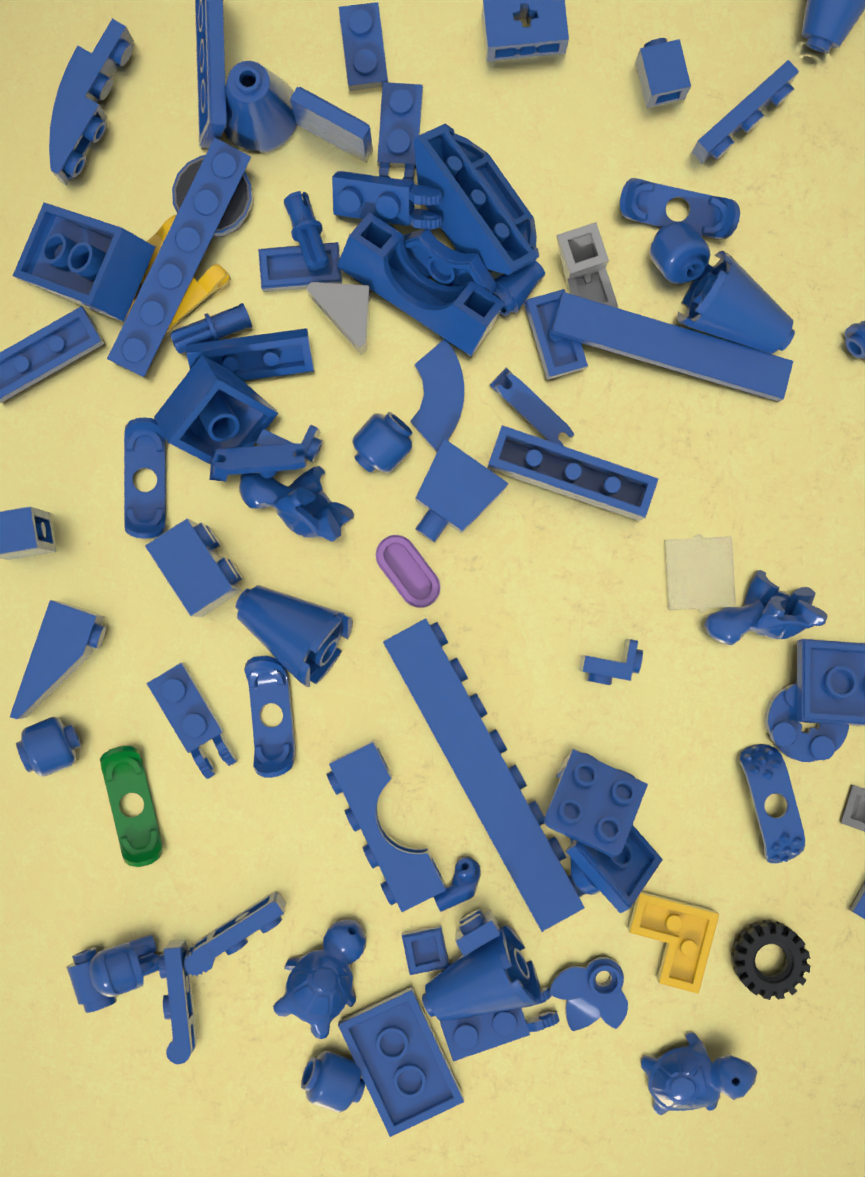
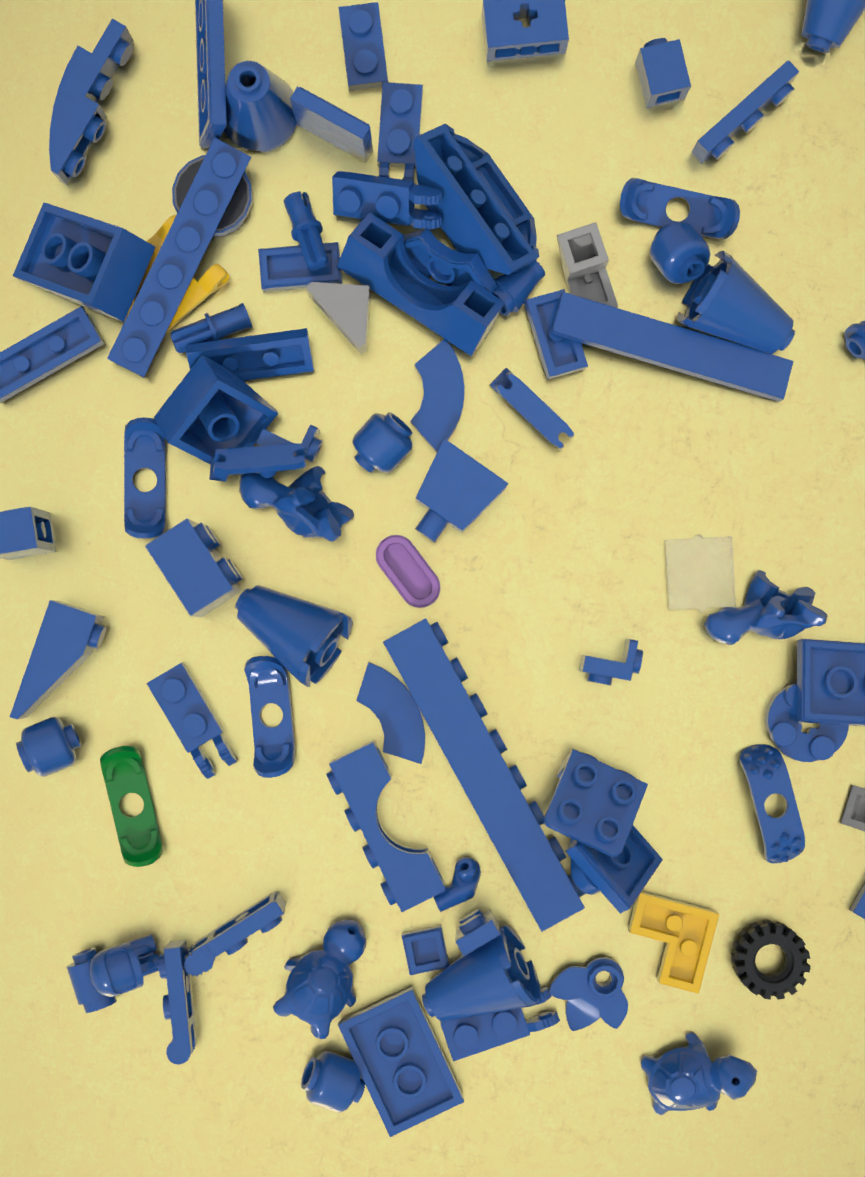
blue brick [487,425,659,521] -> none
none -> blue tile [356,662,425,764]

